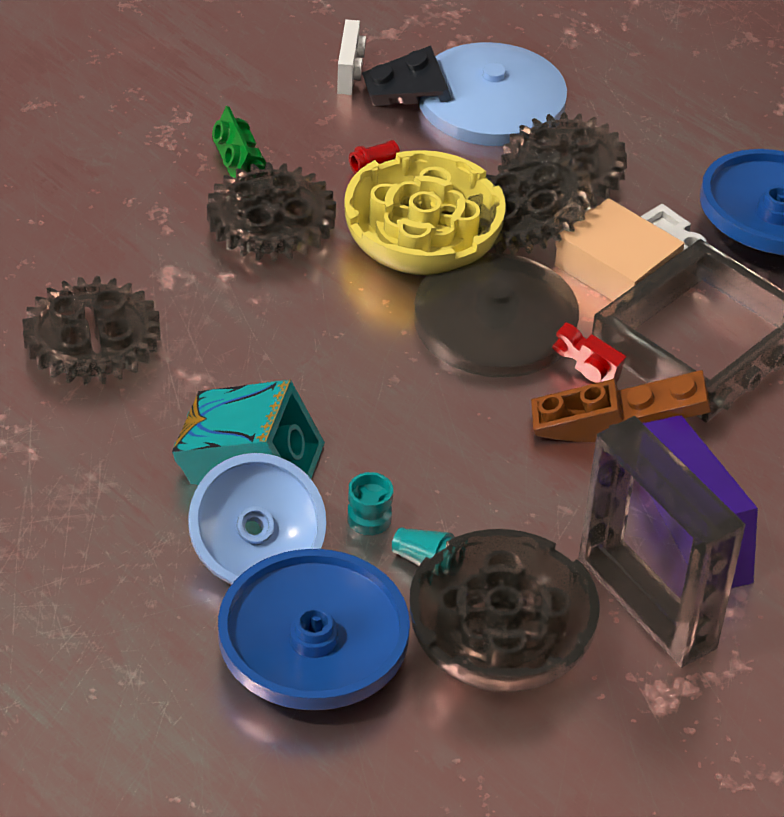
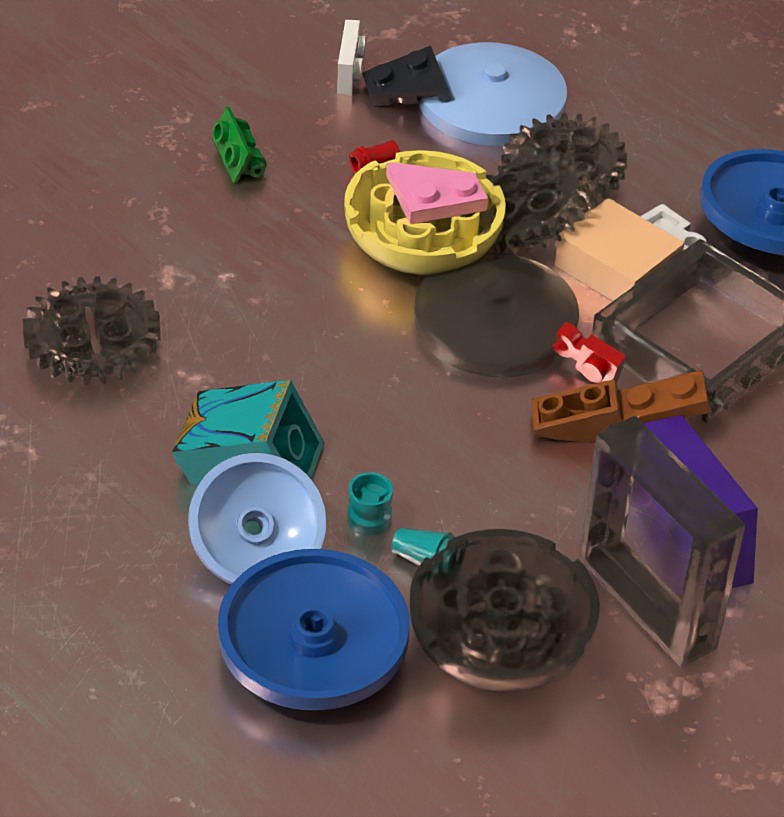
clear smoke gear [207,162,336,261] -> none
none -> bright pink wing [386,162,488,224]

